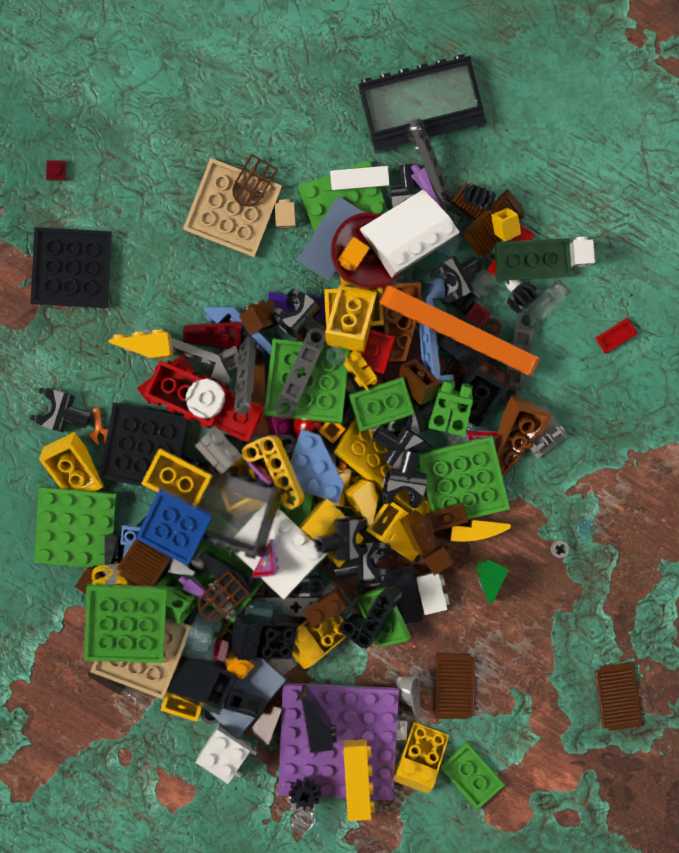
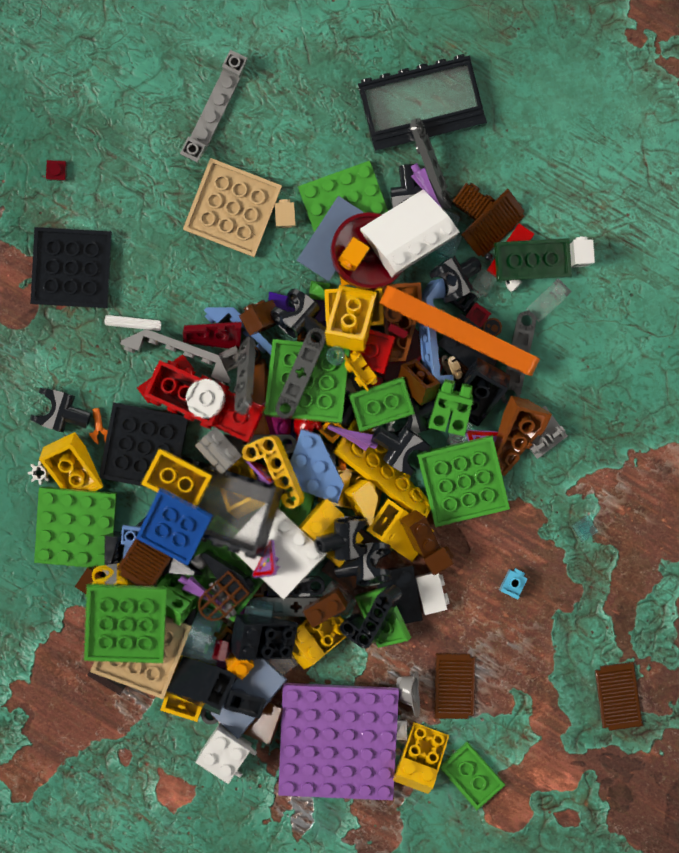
yellow slope [108,329,173,360] -> none
reddish brown window [232,153,278,207] -> none
black gear [289,776,321,811] -> none
black slope [301,684,337,754] -> none
white tile [330,166,389,191] -> none
yellow brick [343,739,375,821] -> none
black connector [382,449,427,508] -> none
reddish brown plate [425,502,468,532] -> none
yellow slope [450,519,511,542] -> none
black gear [462,184,496,211] -> none
green slope [475,557,509,605] -> none
yellow brick [491,207,521,241] -> none
black gear [507,281,539,314] -> none
light grey bush [551,541,569,558] -> none
red tile [595,318,638,354] -> none
none -> white gear [28,461,50,485]
none -> white axle [105,315,162,331]
none -> light grey slope [180,50,248,163]
none -> bright green tile [309,281,330,301]
none -> medium lavender piece [328,425,378,451]
none -> dark red tile [388,323,409,338]
none -> tan piece [440,355,462,379]
none -> medium azure brick [499,568,527,600]

